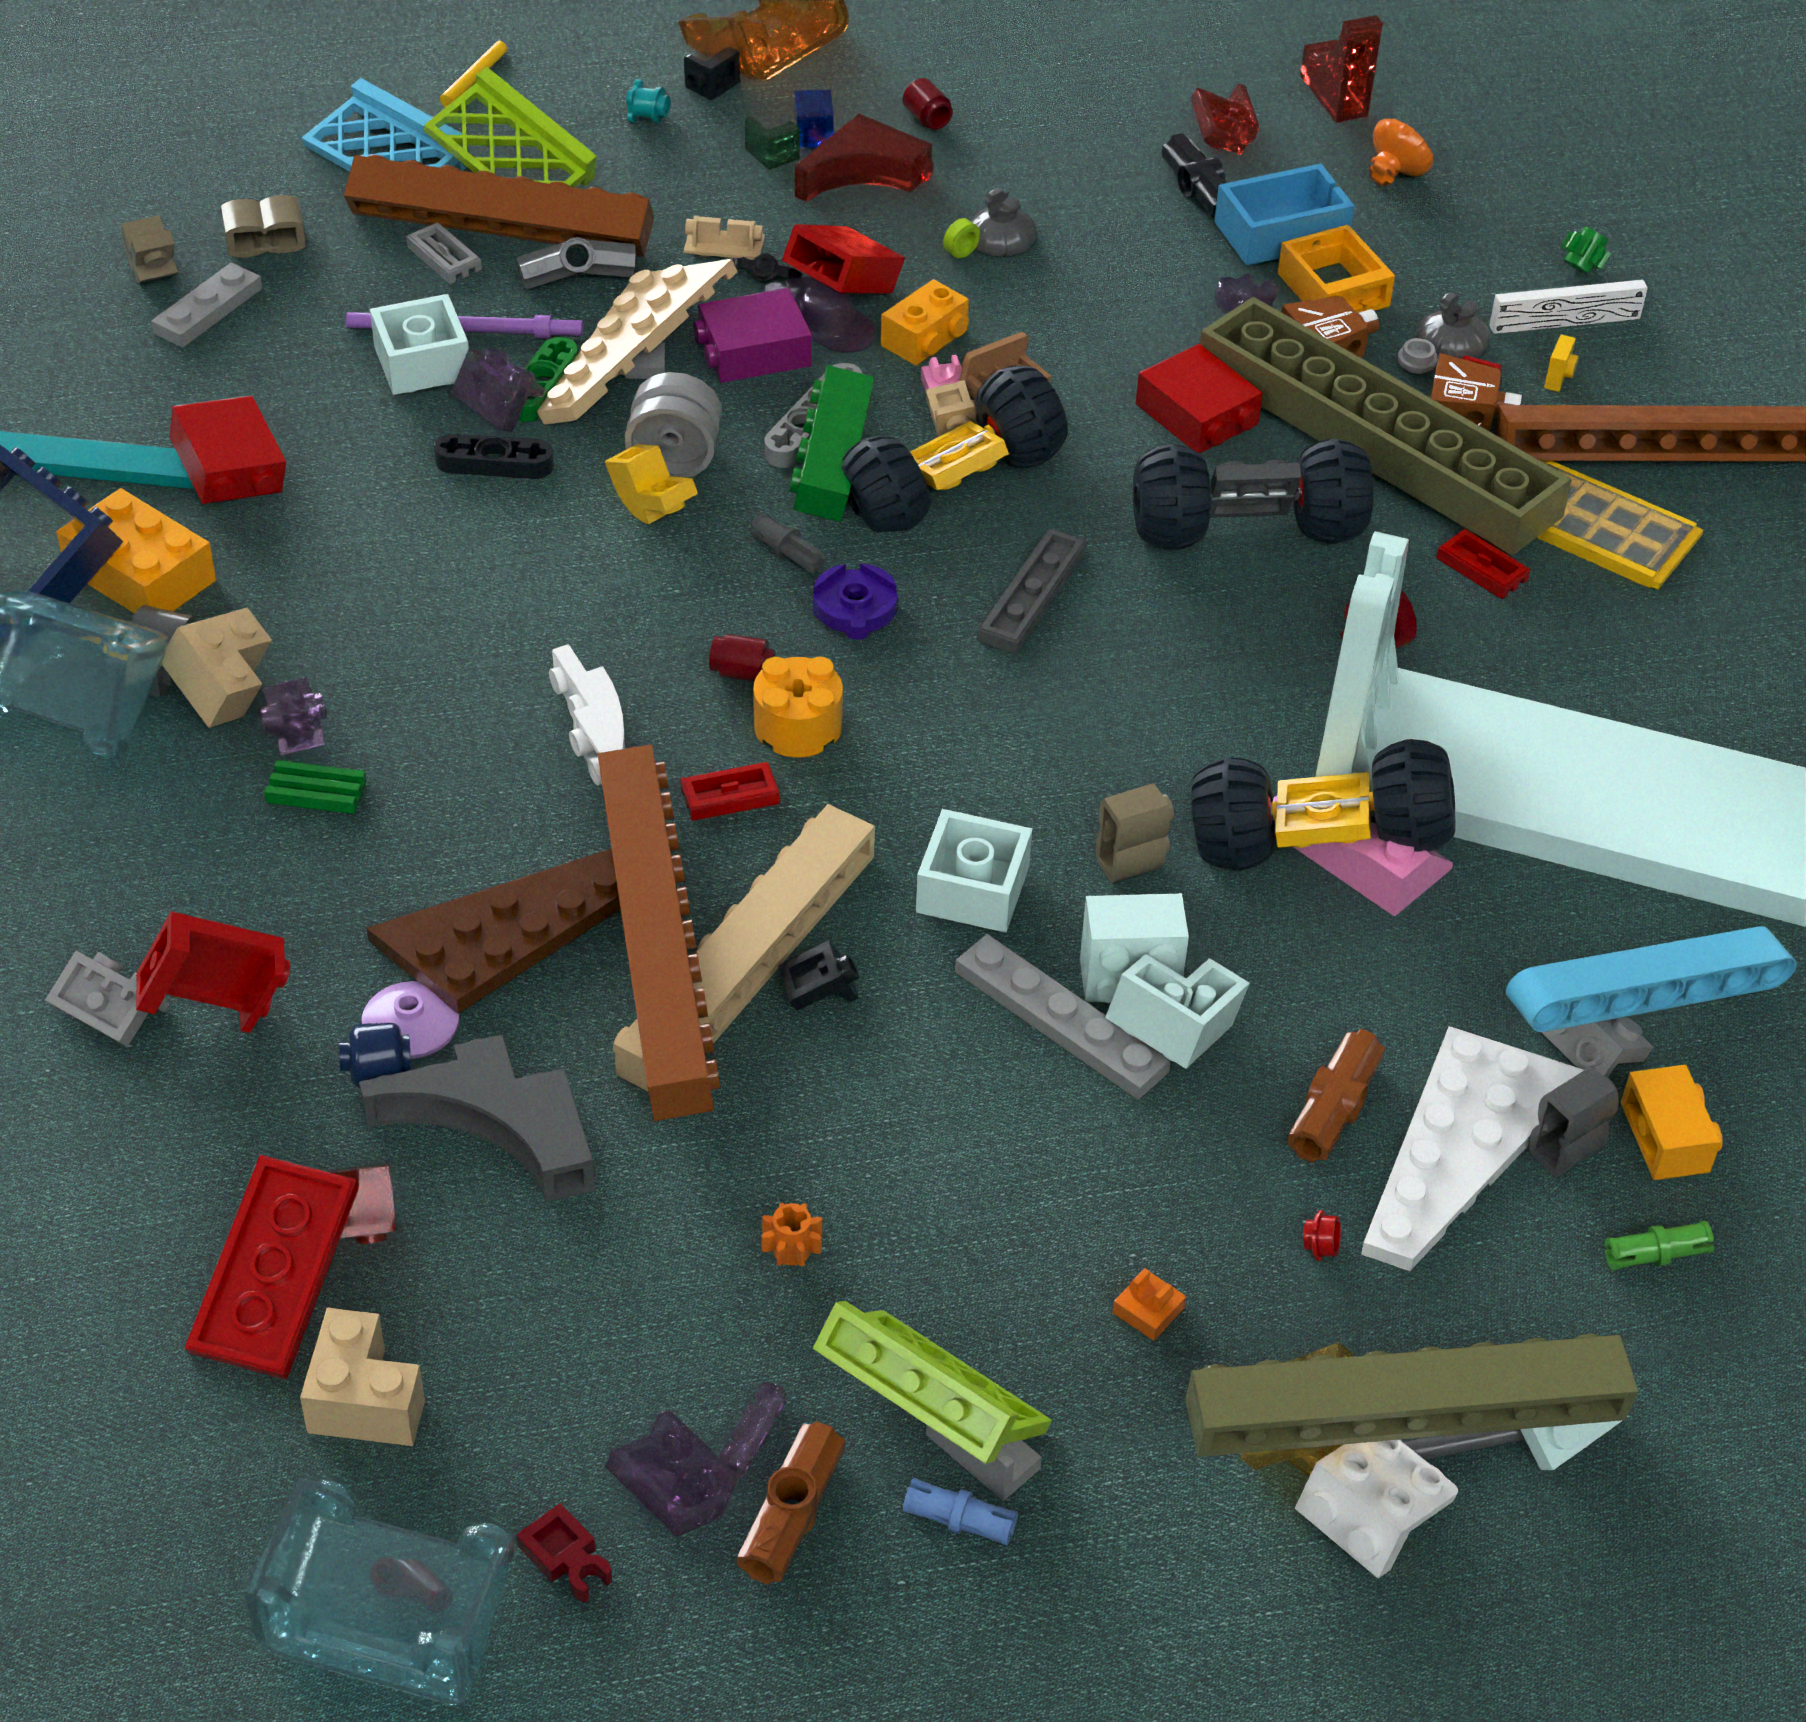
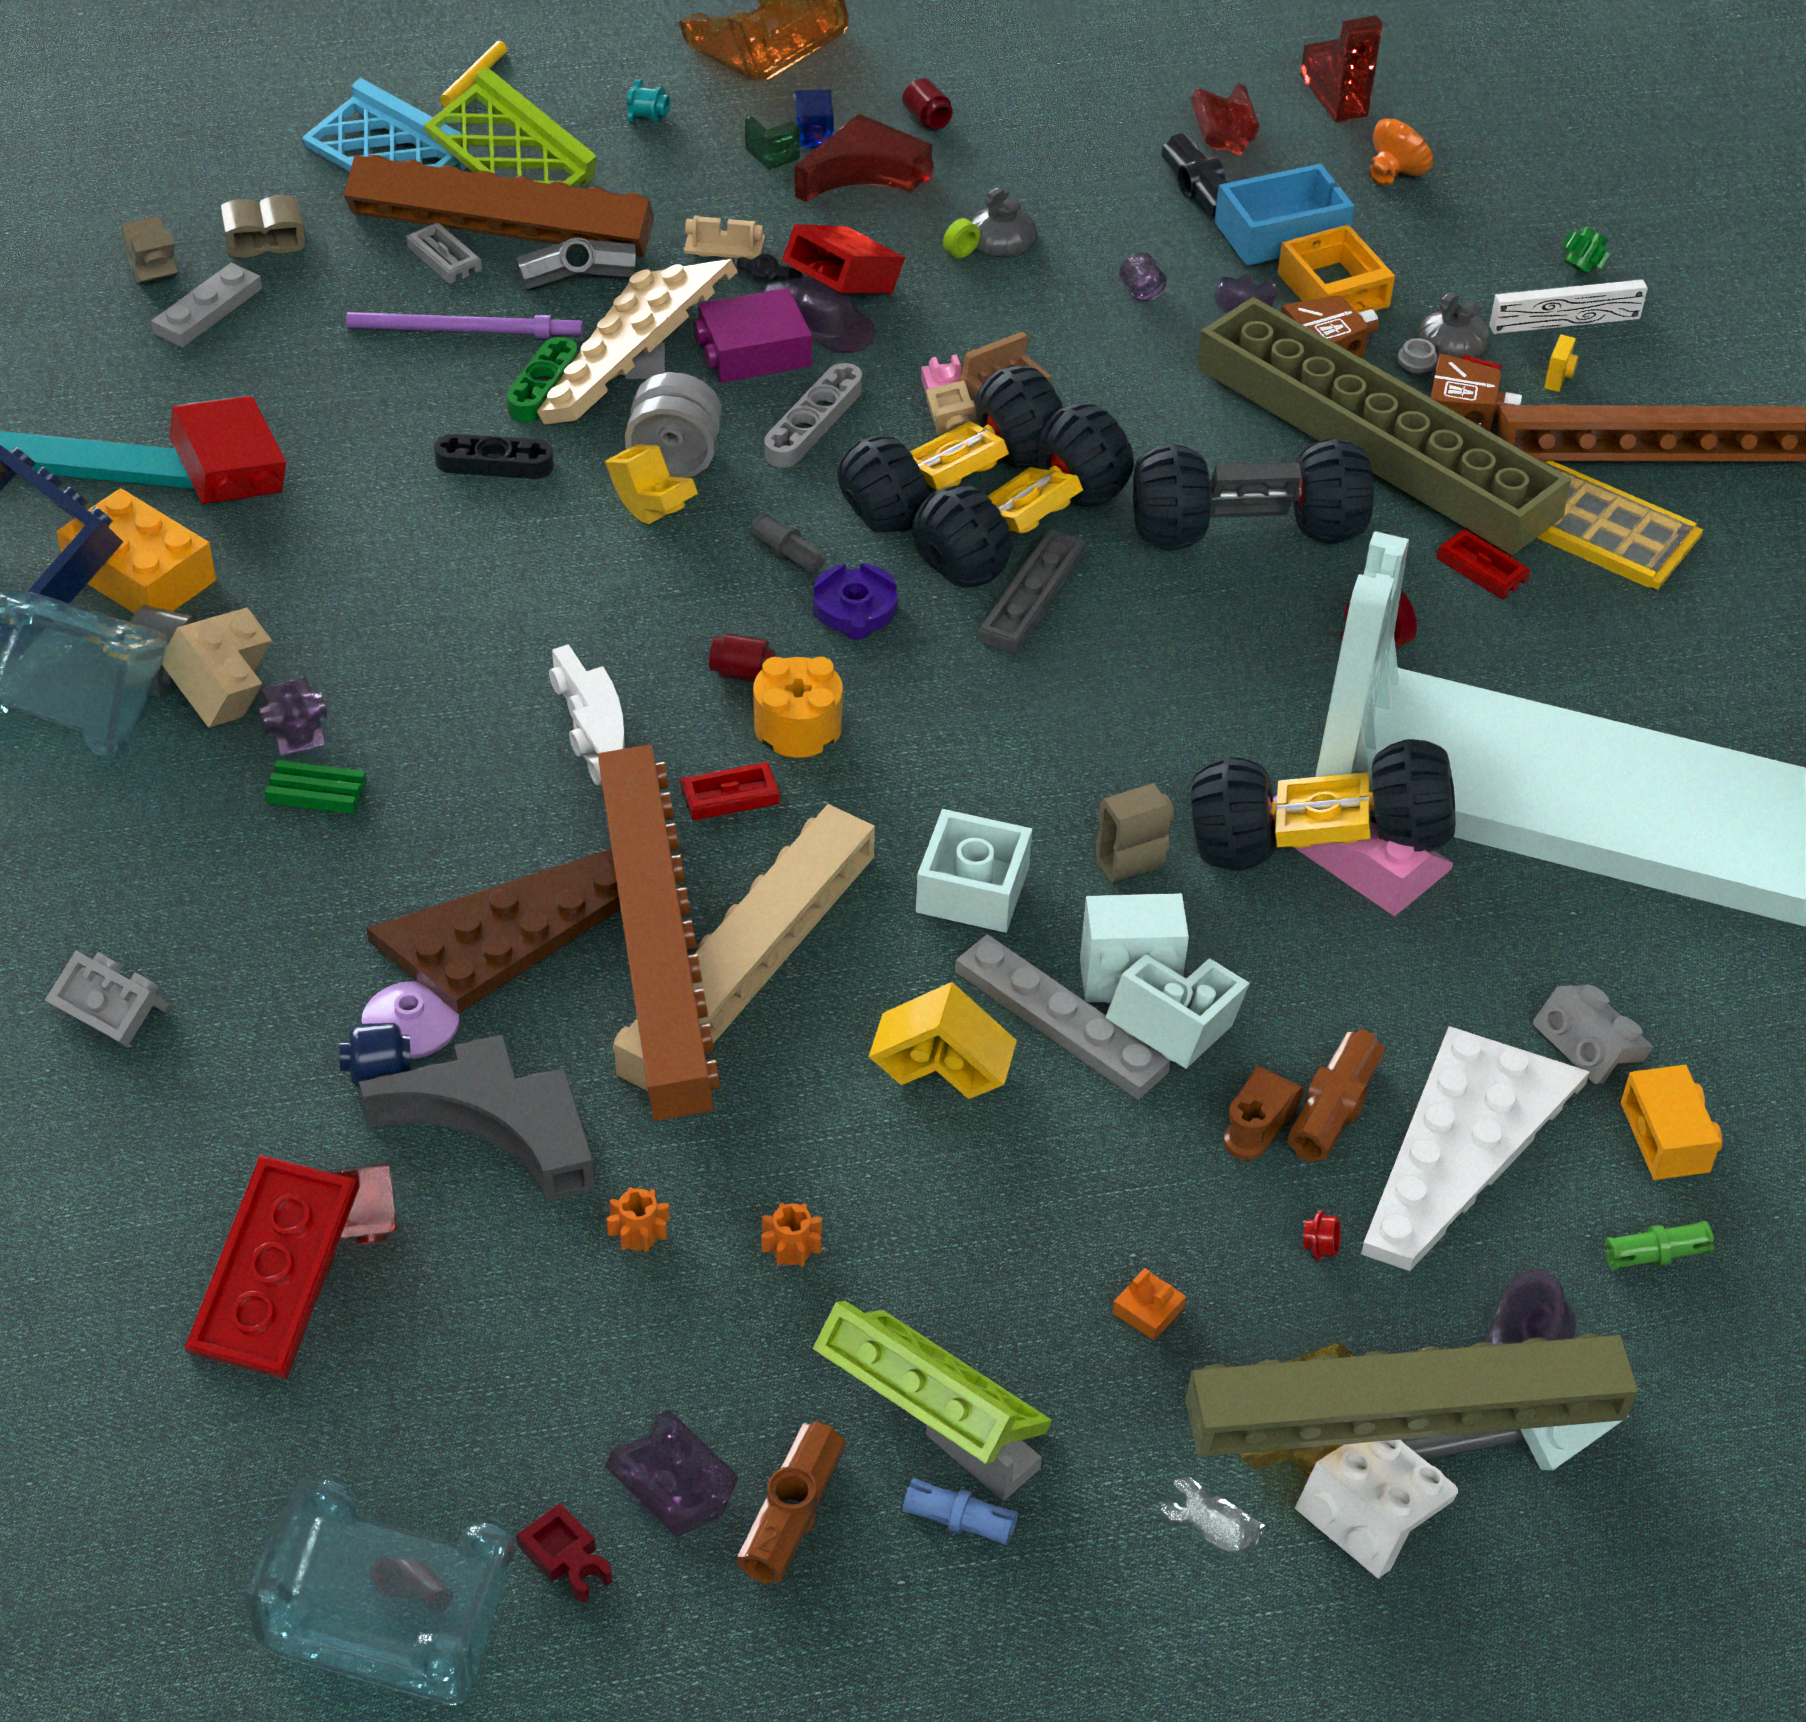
red panel [136,911,290,1033] -> none
tan brick [300,1308,425,1446] -> none
light aqua brick [370,294,471,395] -> none
clear purple bracket [451,347,546,432] -> none
black bracket [684,46,741,100] -> none
clear purple axle [718,1381,786,1479] -> none
black bracket [778,940,859,1011] -> none
green brick [789,365,874,522] -> none
light orange brick [881,279,969,366] -> none
red brick [1135,344,1263,454] -> none
medium azure beam [1506,926,1797,1032] -> none
dark grey brick [1529,1066,1619,1178] -> none
none -> orange gear [606,1187,670,1252]
none -> yellow brick [868,982,1017,1099]
none -> black plate [912,404,1134,587]
none -> clear purple wheel [1119,252,1167,302]
none -> clear plate [1160,1477,1265,1552]
none -> dark orange piece [1223,1065,1304,1160]
none -> clear purple piece [1484,1269,1576,1345]

